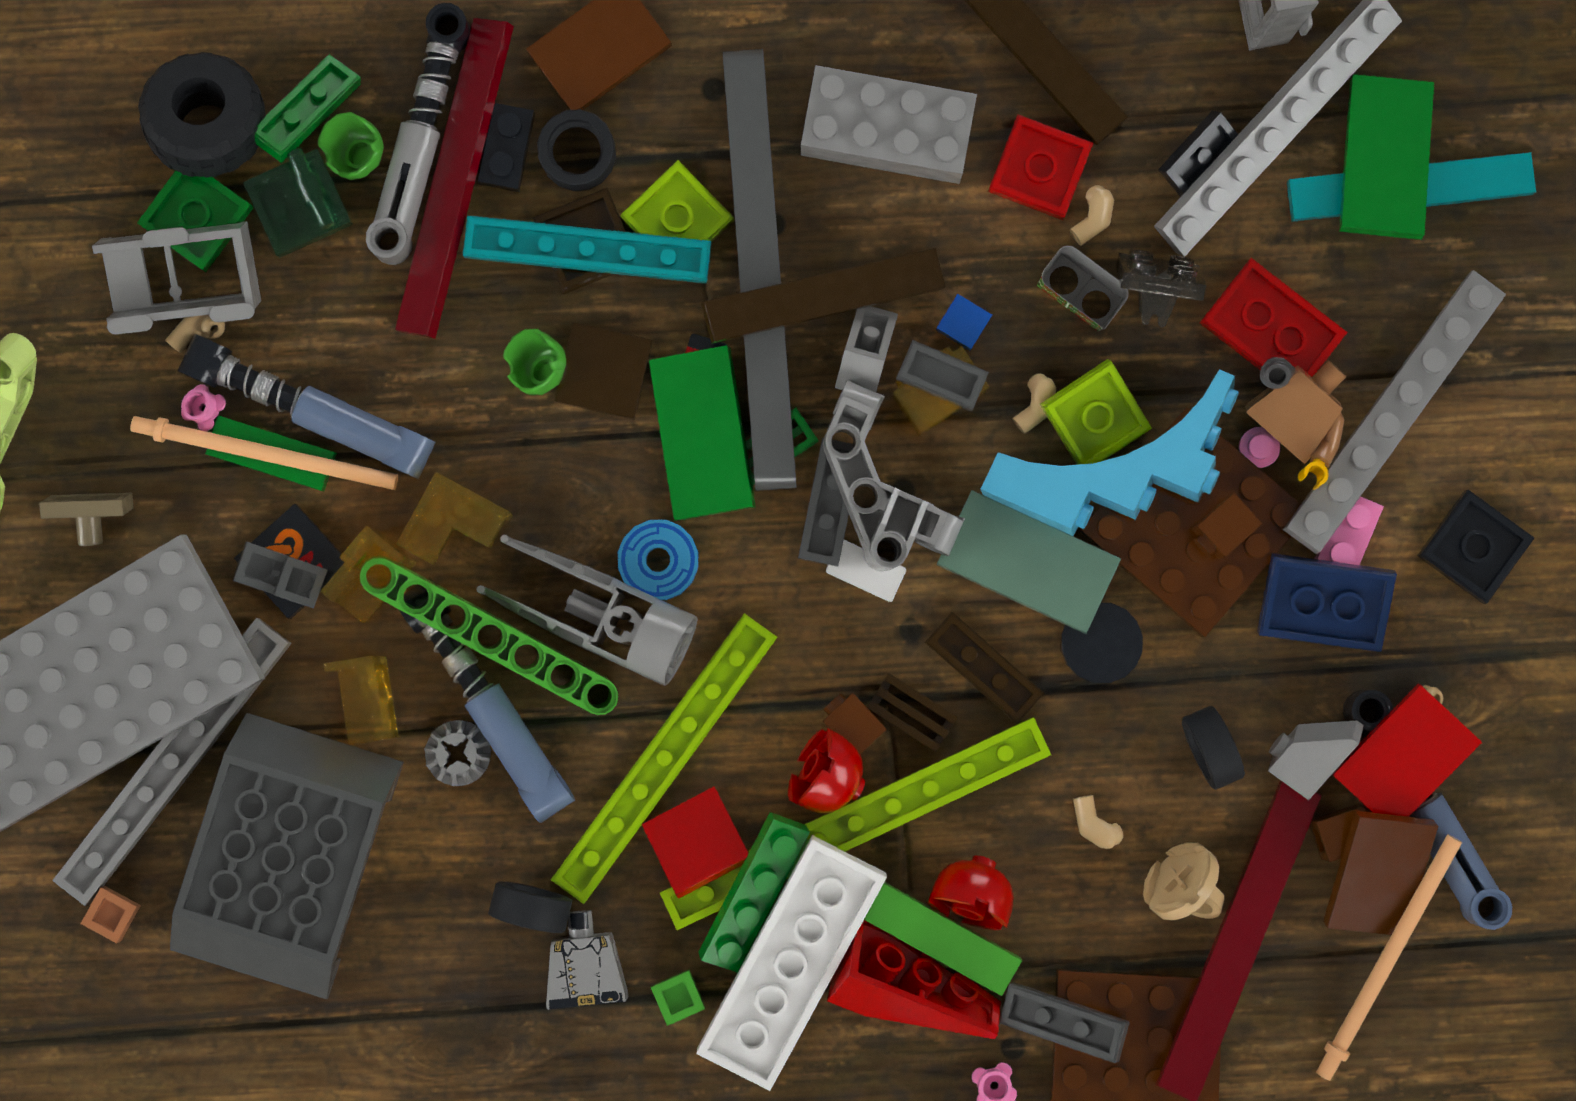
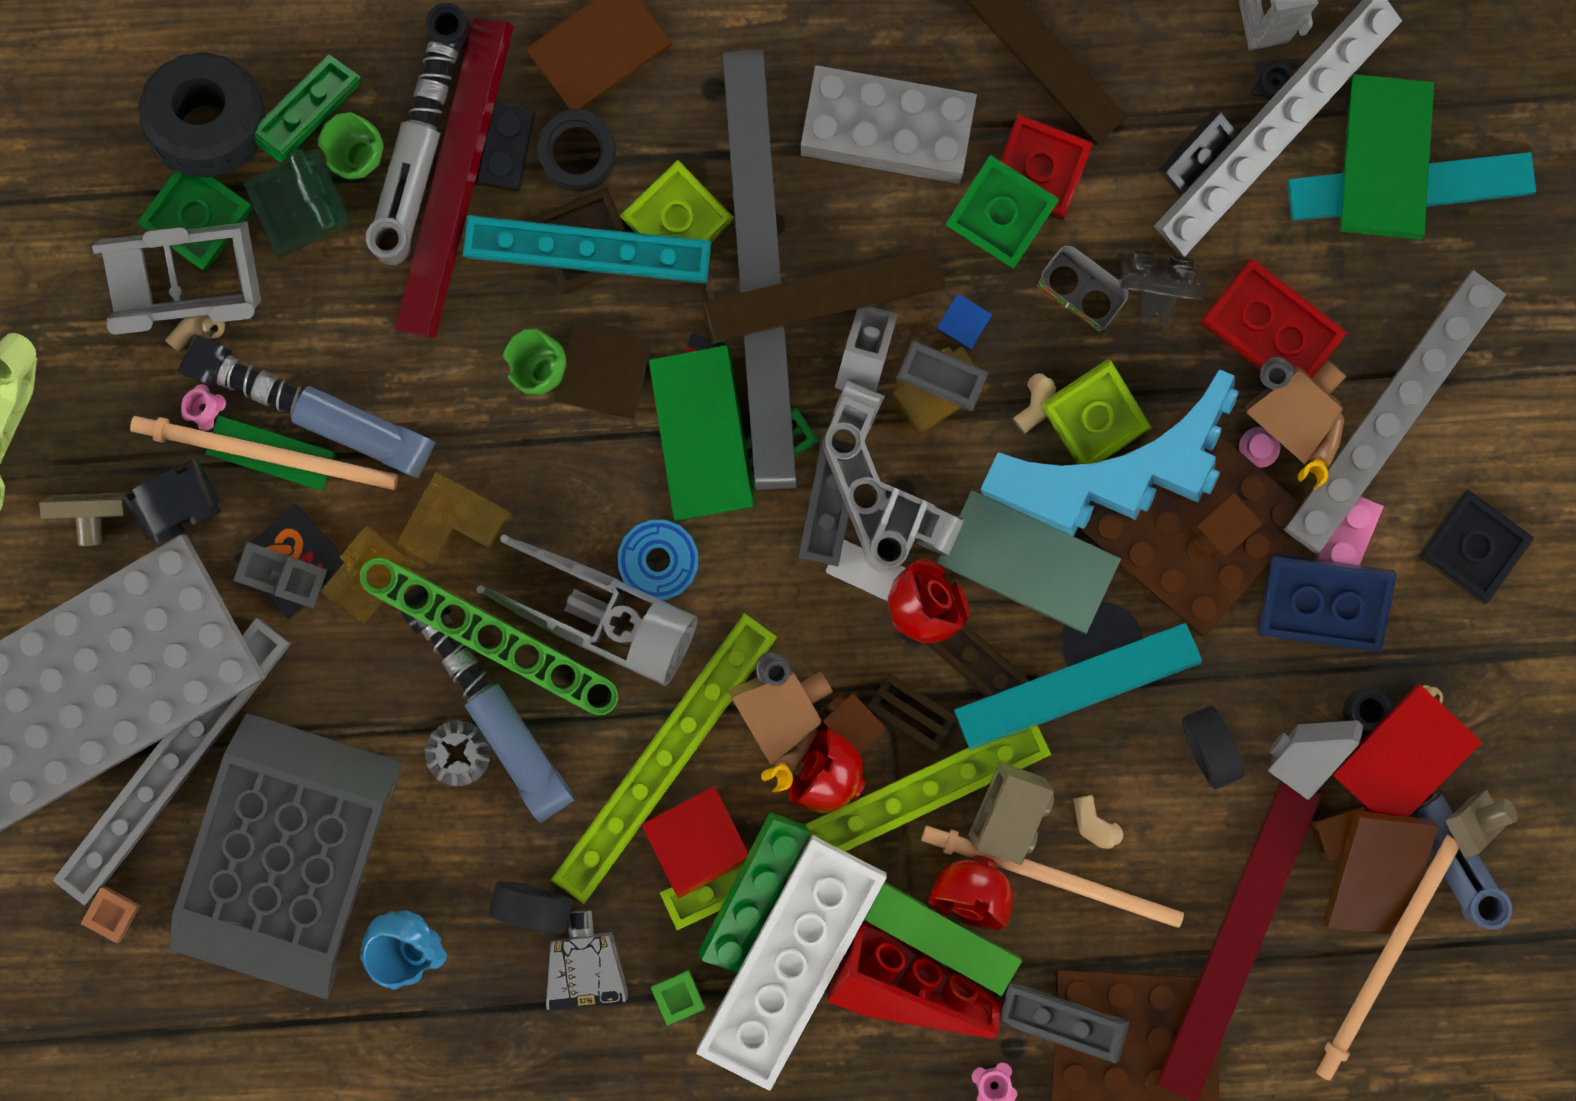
clear yellow panel [323,655,399,745] -> none
tan arm [1070,185,1114,246] -> none
tan tile [1143,842,1225,920] -> none
none -> black brick [123,458,221,545]
none -> dark azure hair [359,911,447,990]
none -> medium nougat torso [727,652,833,793]
none -> red cylinder [887,559,970,643]
none -> light nougat bar [921,825,1184,928]
none -> green plate [946,154,1059,269]
none -> teal tile [954,623,1202,751]
none -> dark tan brick [968,762,1054,865]
none -> black plate [1251,58,1293,100]
none -> dark tan tile [1445,790,1518,859]

